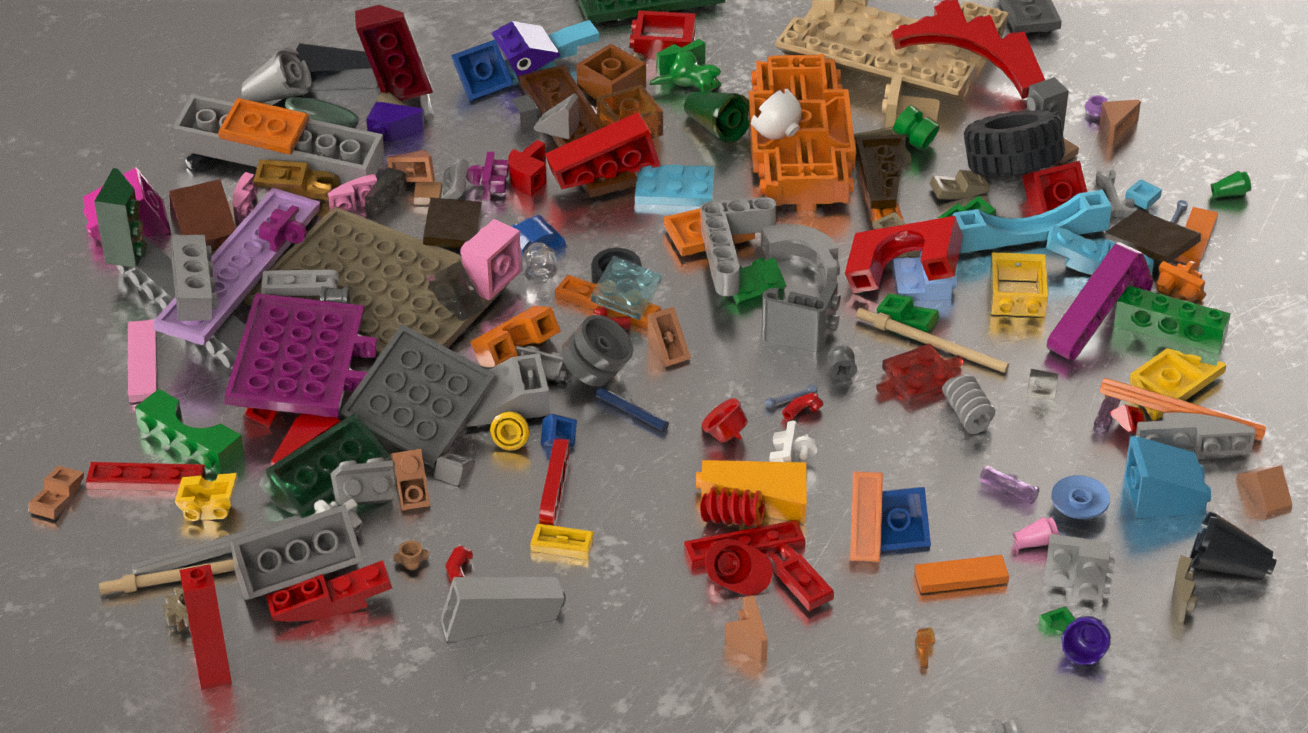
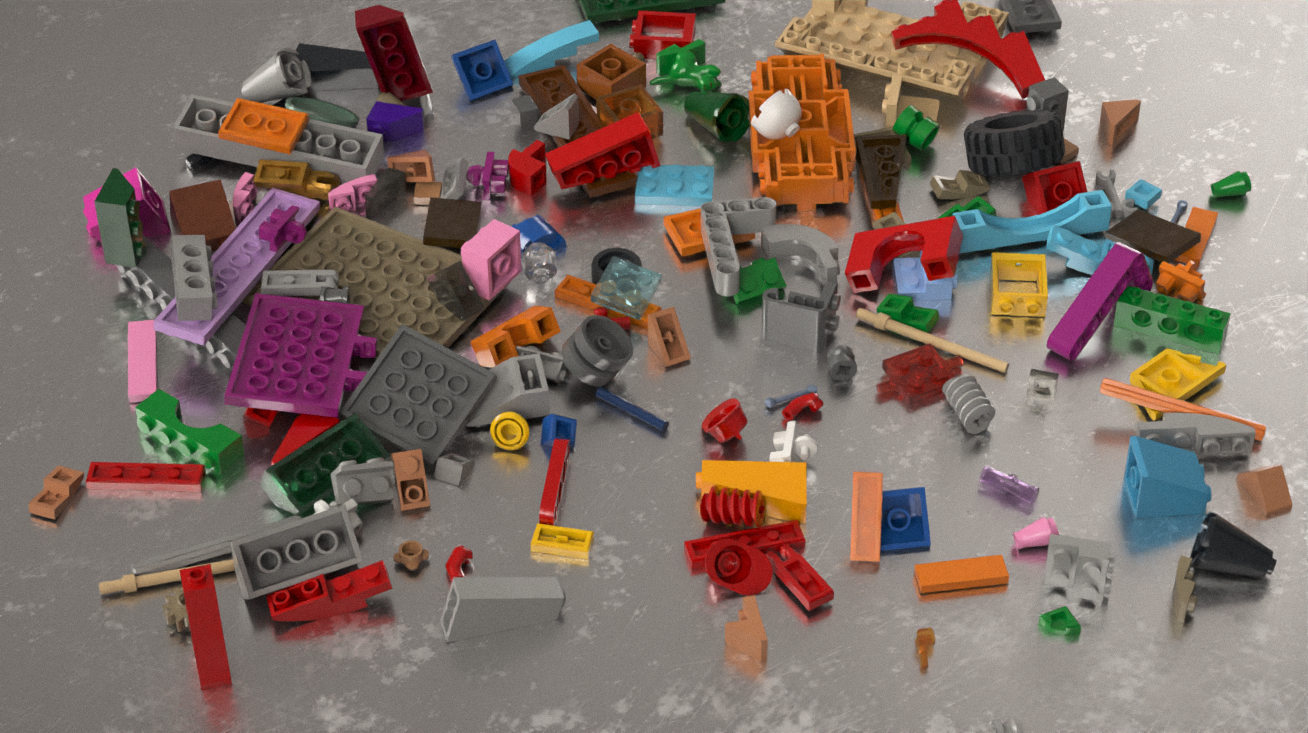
yellow cylinder [175,473,238,521] -> none
dark purple slope [491,21,561,80] -> none
medium blue dish [1051,475,1110,519] -> none
dark purple hair [1061,616,1111,666] -> none
medium lavender plate [1085,95,1108,118] -> none
clear purple axle [1093,395,1121,434] -> none
slope [1110,404,1145,434] -> none

